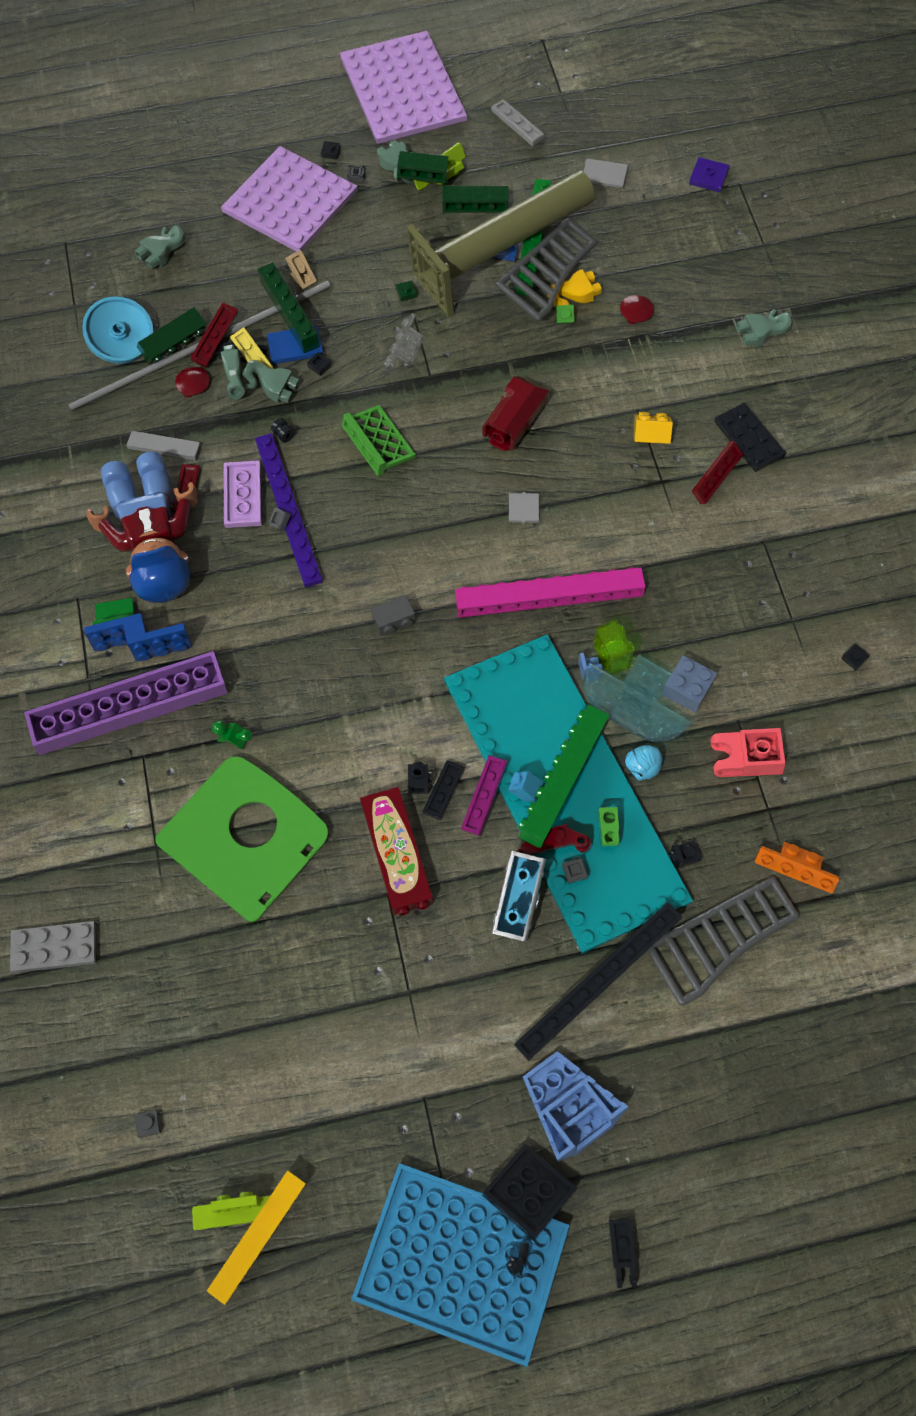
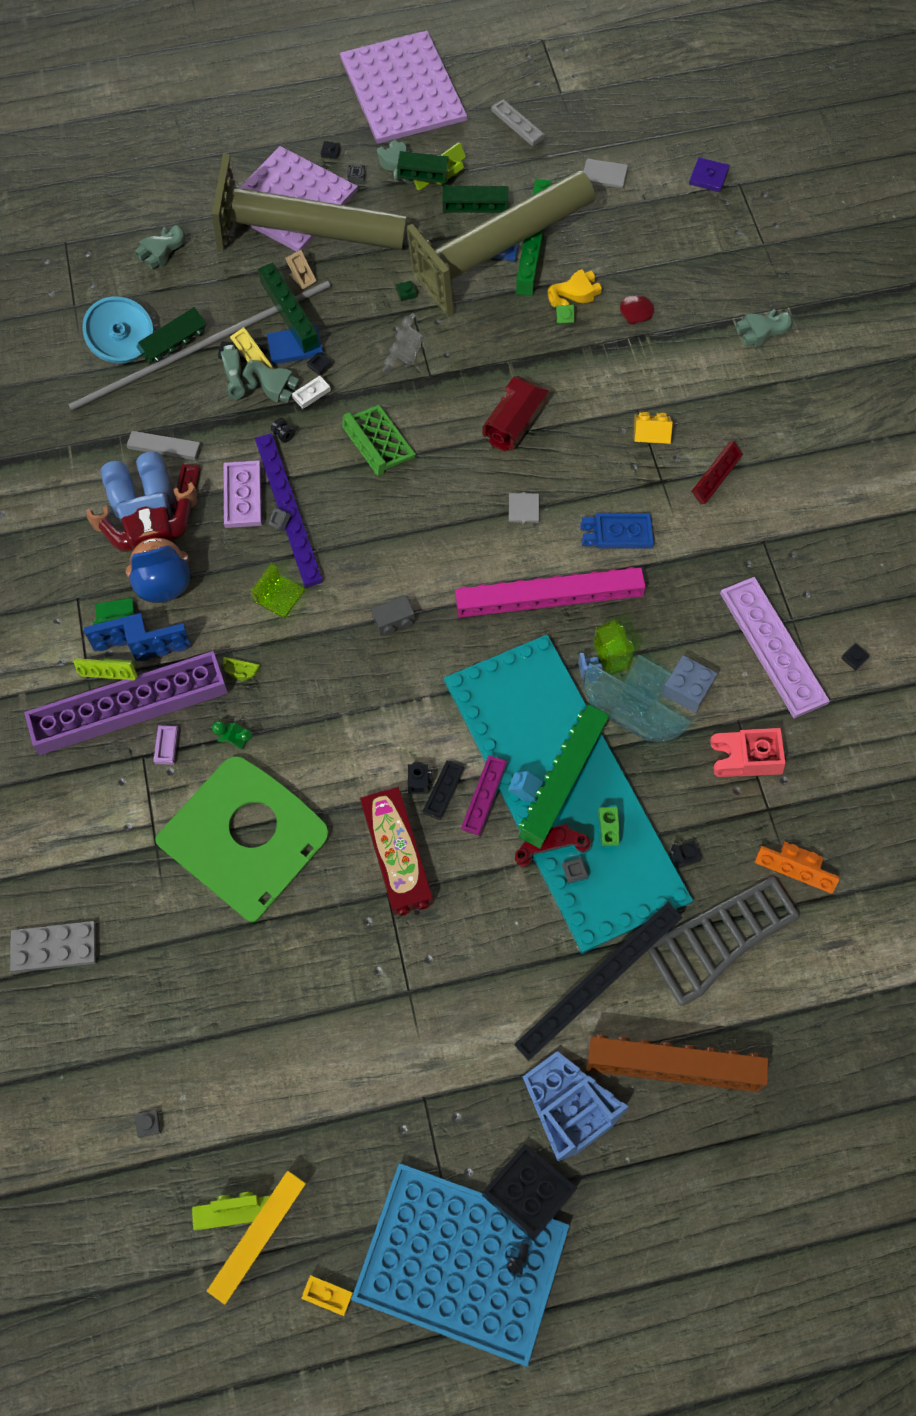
dark red dish [175,367,210,398] -> none
dark red plate [190,302,238,368] -> none
medium azure piece [492,851,546,942] -> none
dark grey bar [496,218,597,321] -> none
black hinge [608,1218,637,1288] -> none
medium azure hair [625,745,663,781] -> none
black plate [714,403,786,472] -> none
none -> lime bracket [73,658,138,680]
none -> lavender tile [154,726,179,765]
none -> olive piece [212,153,407,251]
none -> lime tile [223,657,261,681]
none -> clear neon green bracket [250,563,304,618]
none -> white plate [292,376,331,409]
none -> yellow plate [301,1275,353,1316]
none -> blue tile [580,513,654,549]
none -> dark orange brick [586,1034,768,1092]
none -> lavender plate [720,577,829,719]

